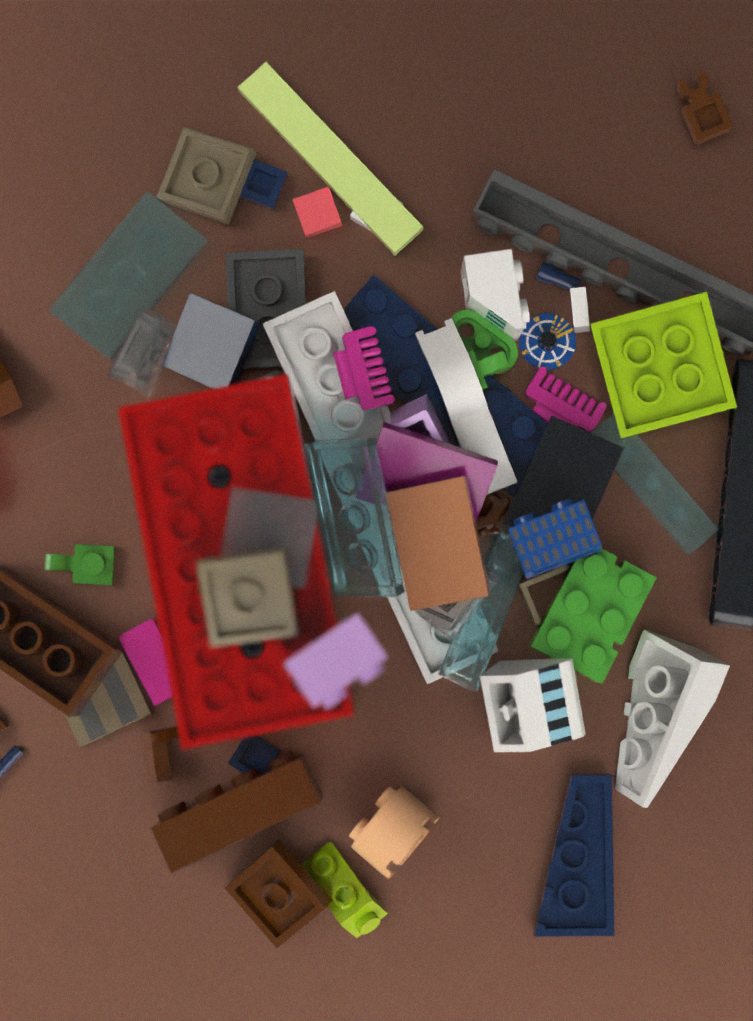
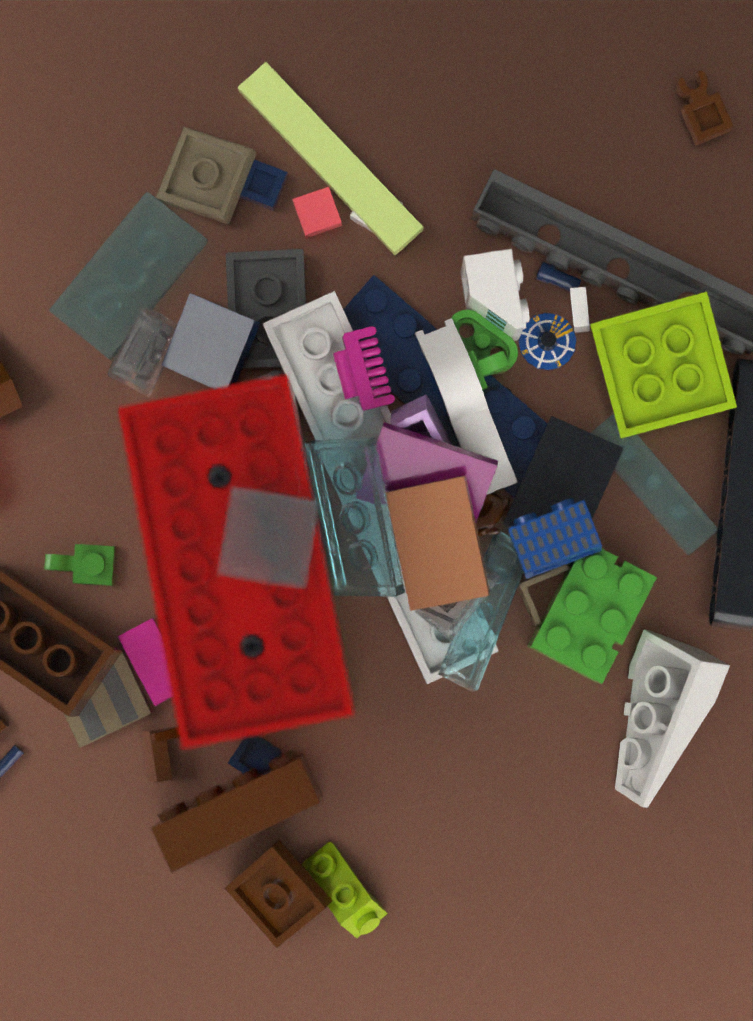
dark tan tile [196,547,299,647] -> none
lavender brick [284,613,388,709] -> none
light nougat brick [349,786,439,879] -> none
white slope [480,658,586,752] -> none
dark pink piece [525,367,607,433] -> none
dark blue wing [533,774,614,937] -> none

